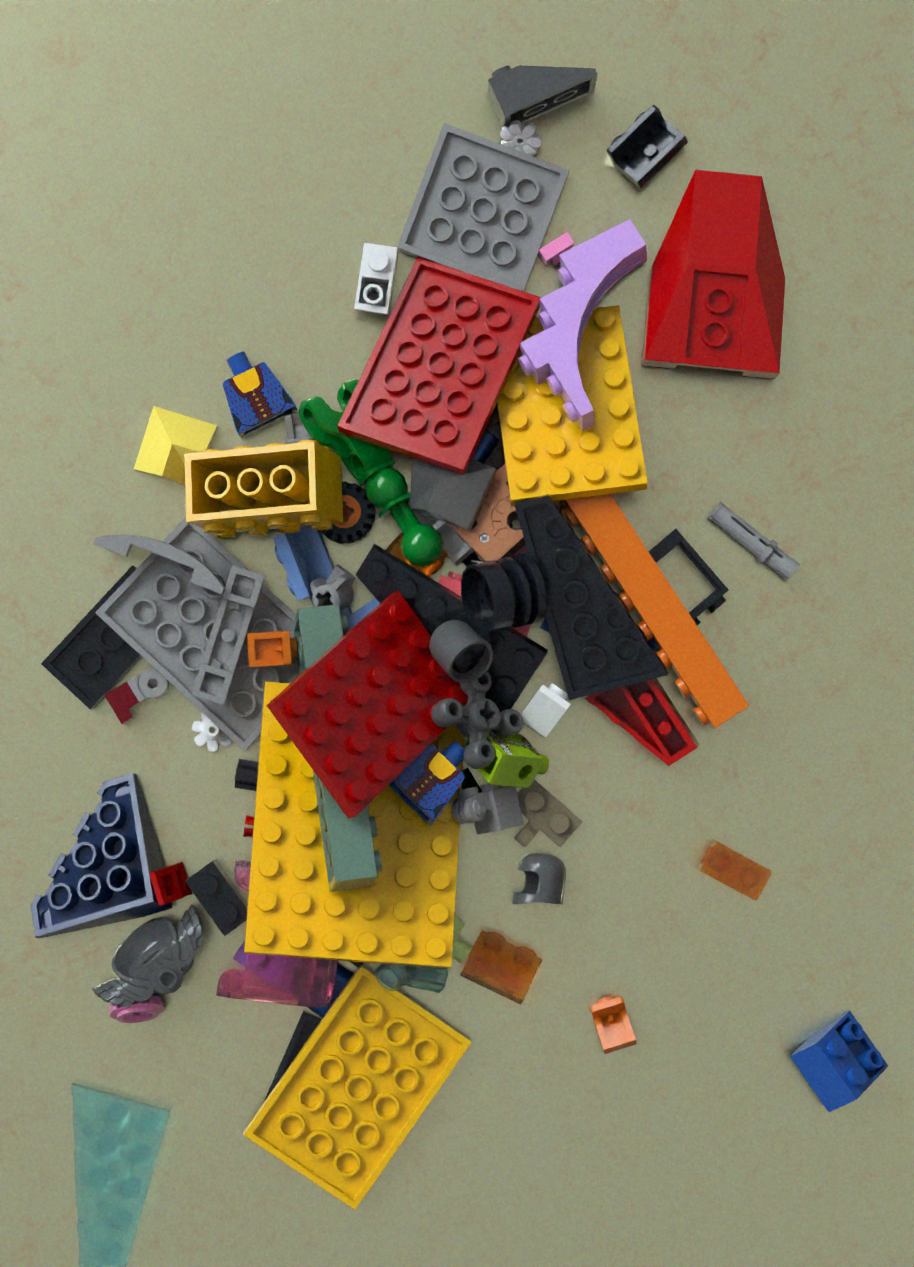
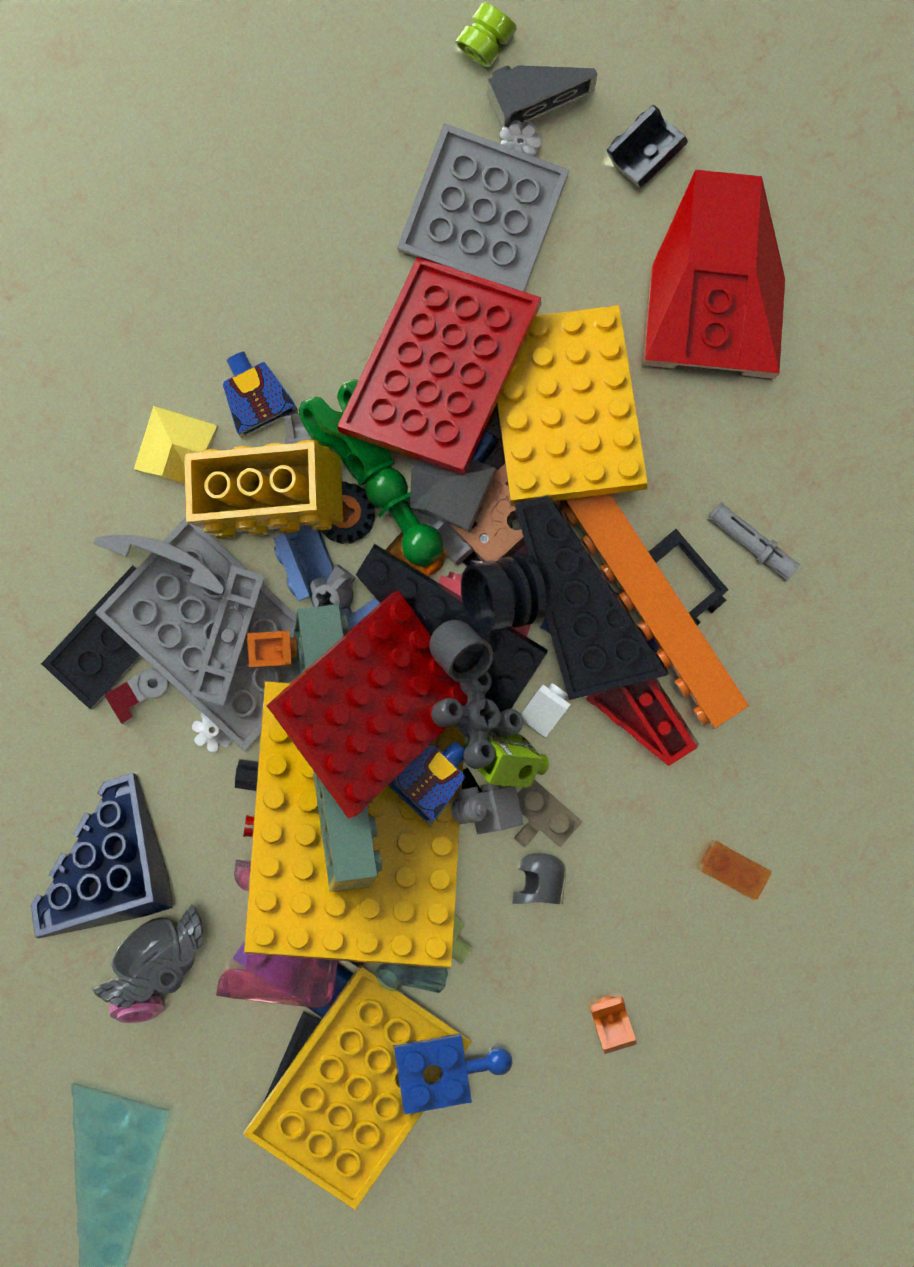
red slope [149,862,192,906] -> none
black brick [185,859,248,936] -> none
white slope [354,243,398,315] -> none
clear orange bracket [460,931,543,1005] -> none
lavender arch [518,219,647,431] -> none
bright pink plate [538,232,575,267] -> none
blue slope [790,1011,888,1112] -> none
none -> blue plate [393,1033,513,1115]
none -> lime wheel [455,3,517,67]

